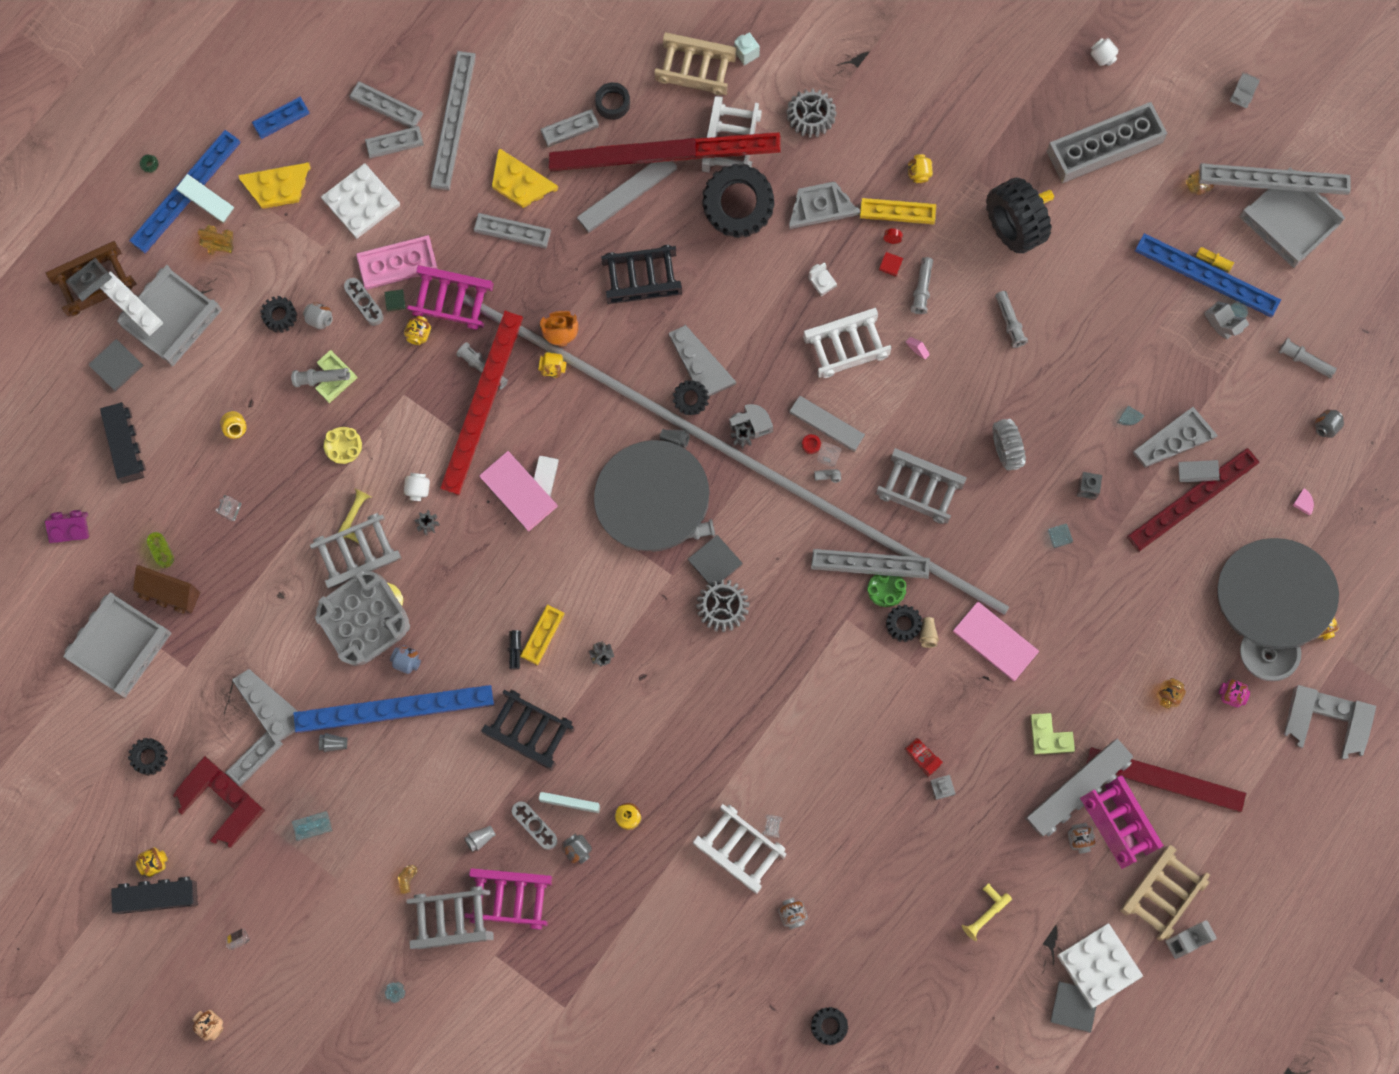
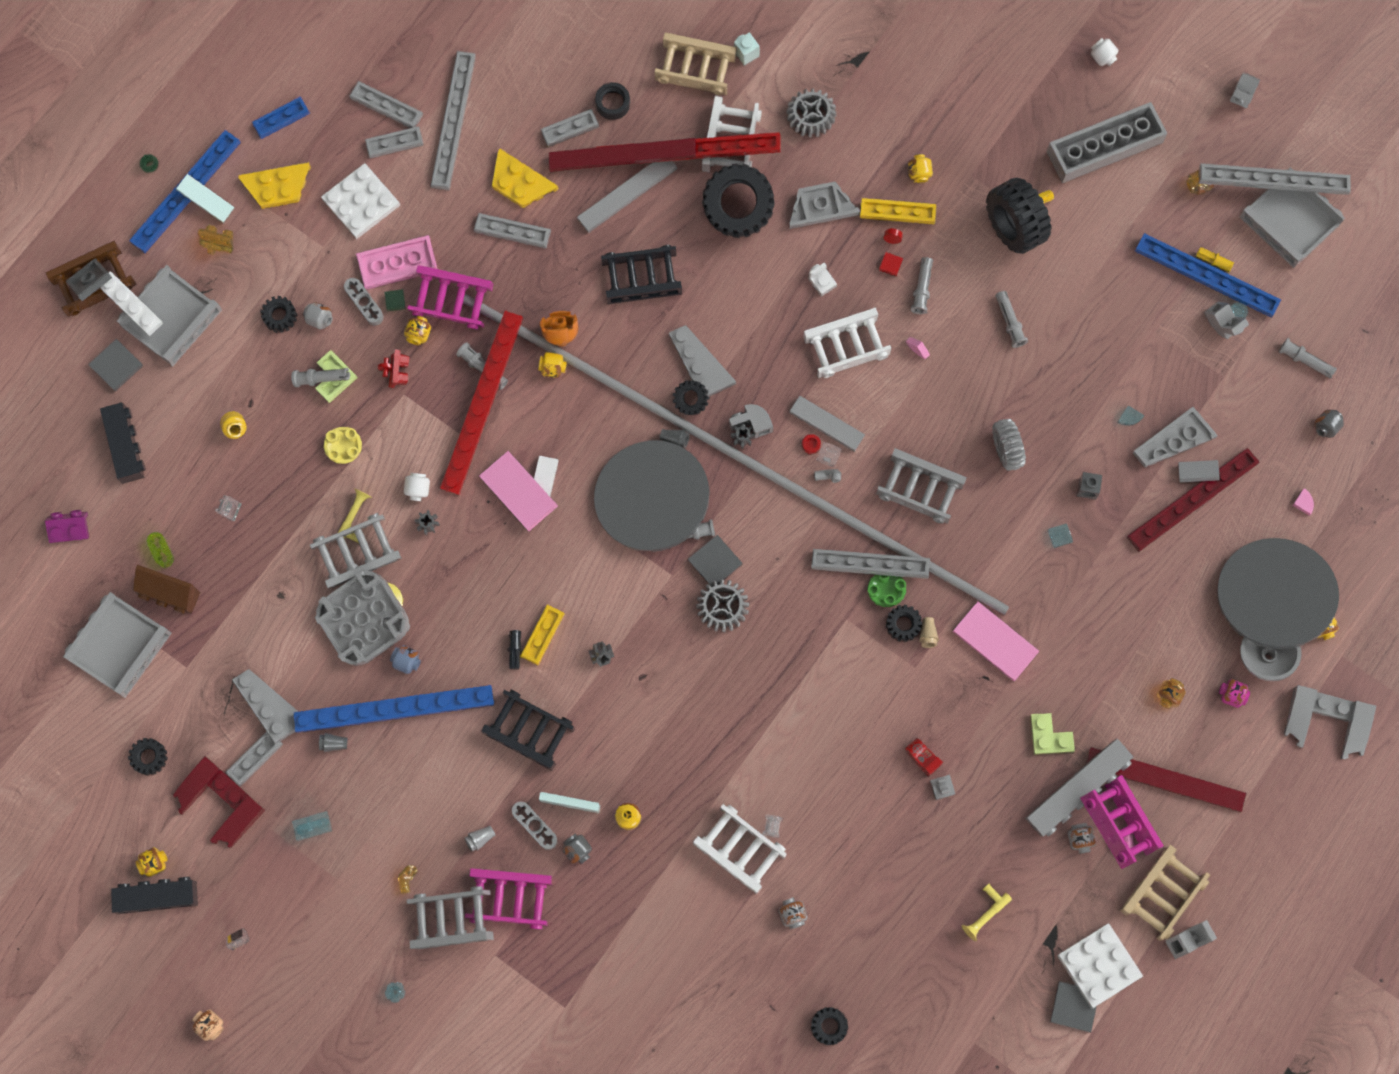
none -> red hips [378,349,410,388]

